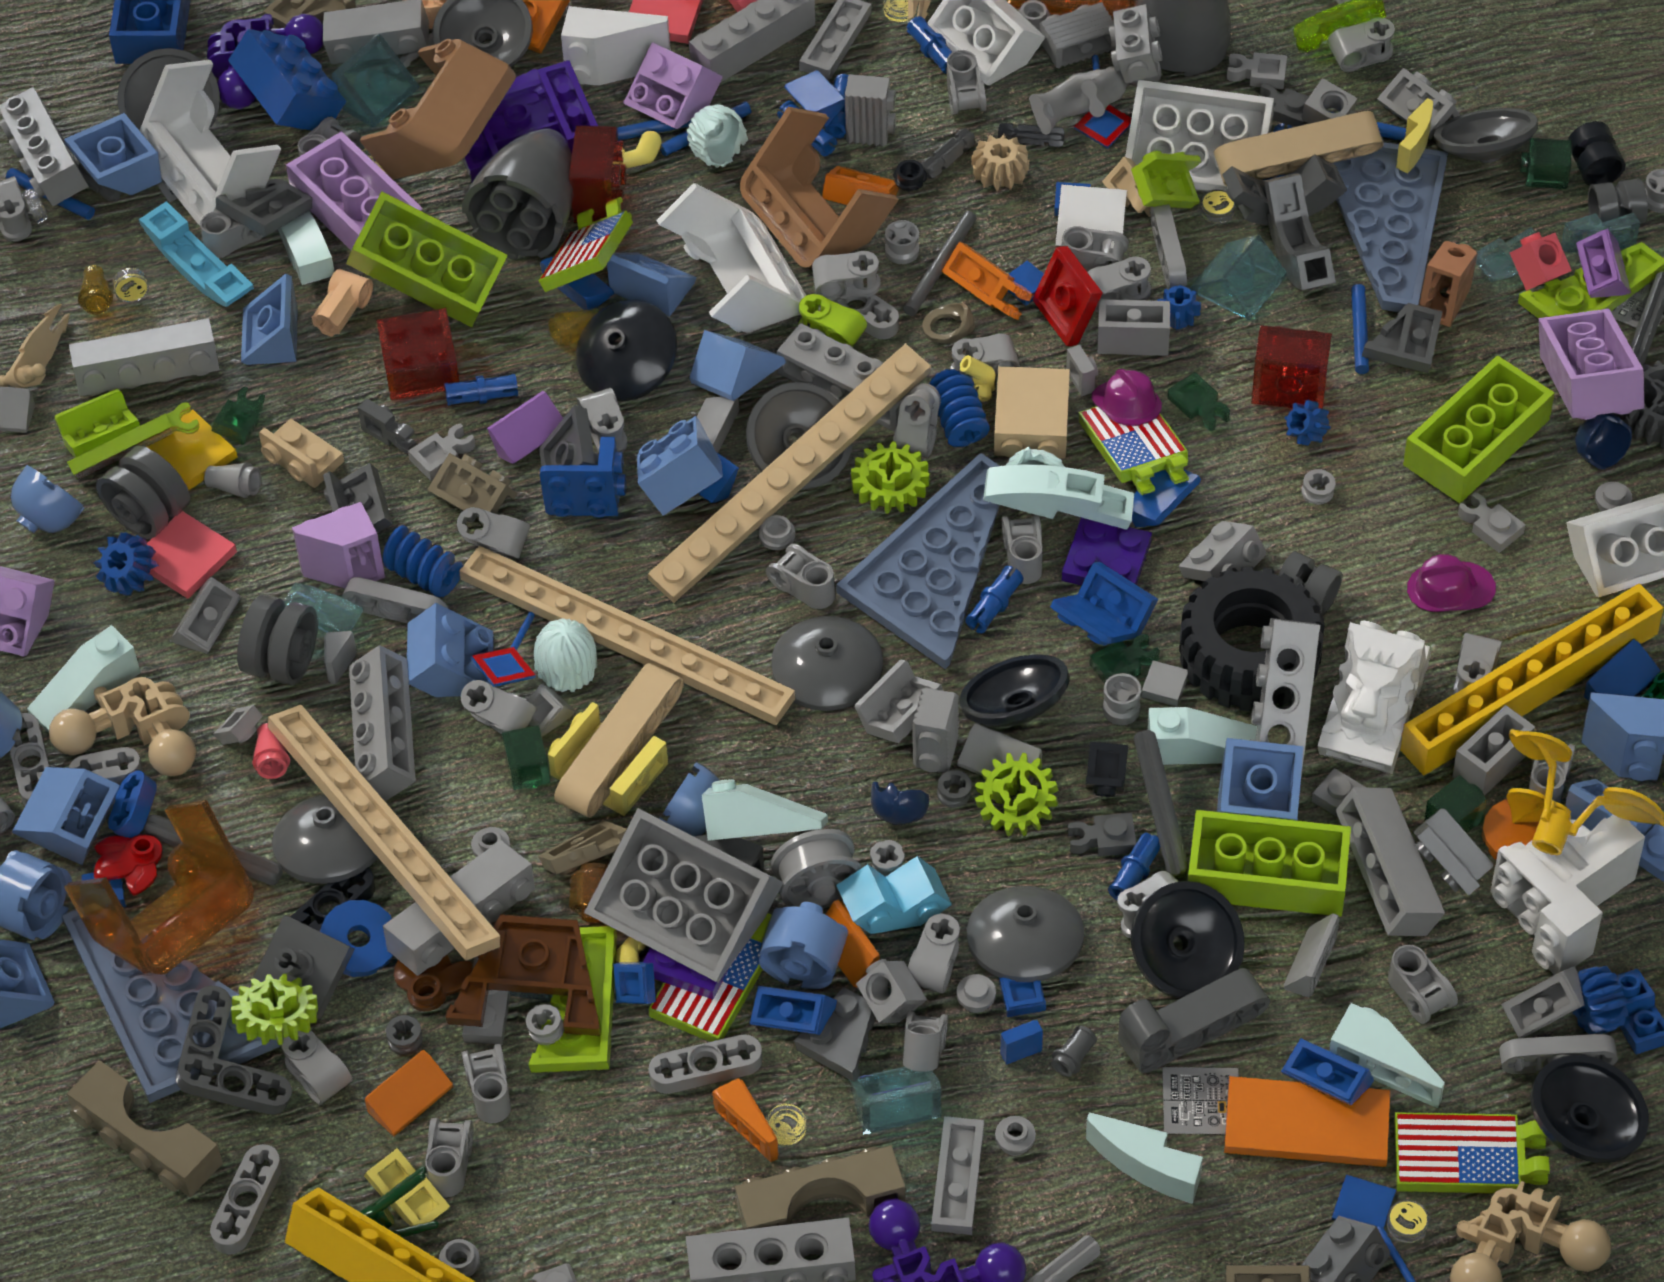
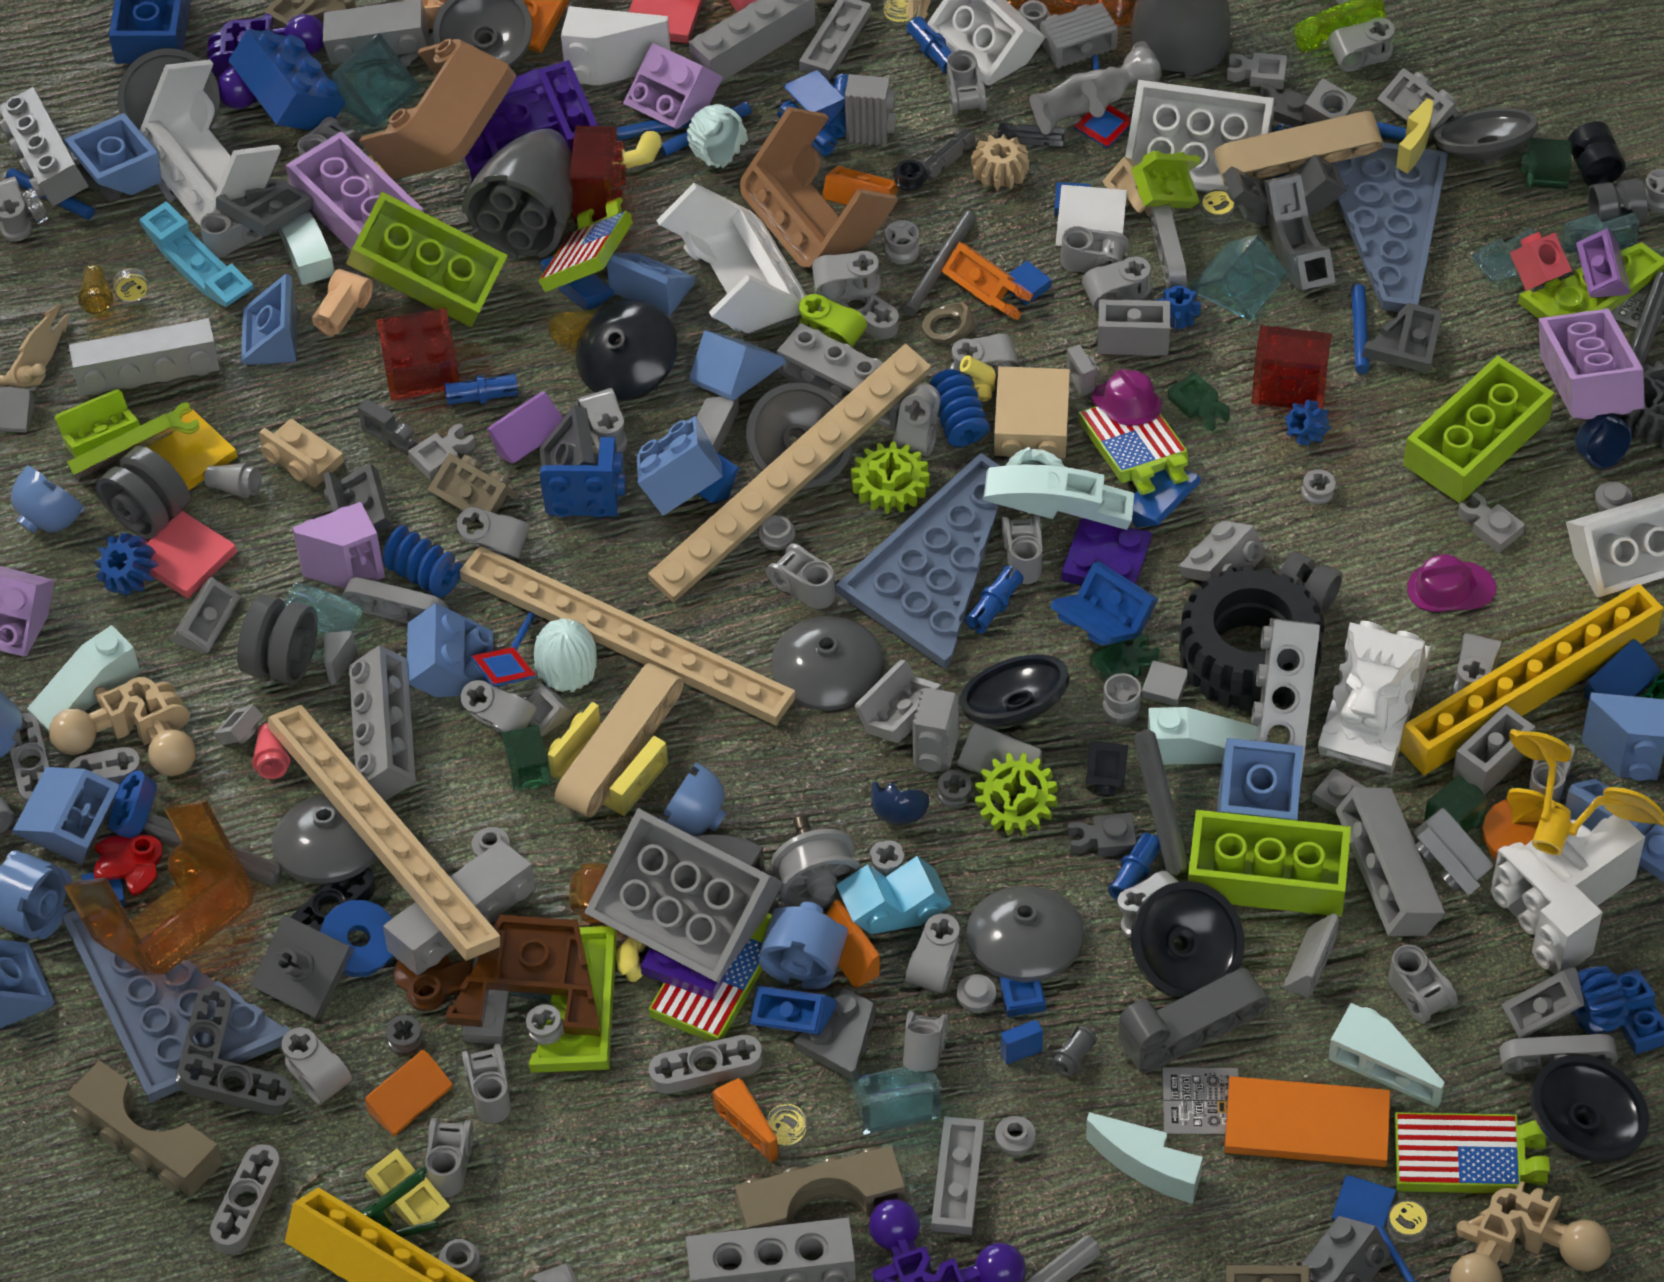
clear green plate [211,386,265,446] -> none
lime gear [231,974,318,1045] -> none
dark tan wing [538,820,627,875] -> none
blue tile [614,962,656,1004] -> none
light aqua slope [702,779,828,841] -> none
light grey brick [856,959,927,1023] -> none
red plate [1032,246,1103,346] -> none
light grey brick [1109,4,1163,83] -> none
blue slope [1281,1038,1374,1106] -> none
nougat torso [1419,241,1478,327] -> none

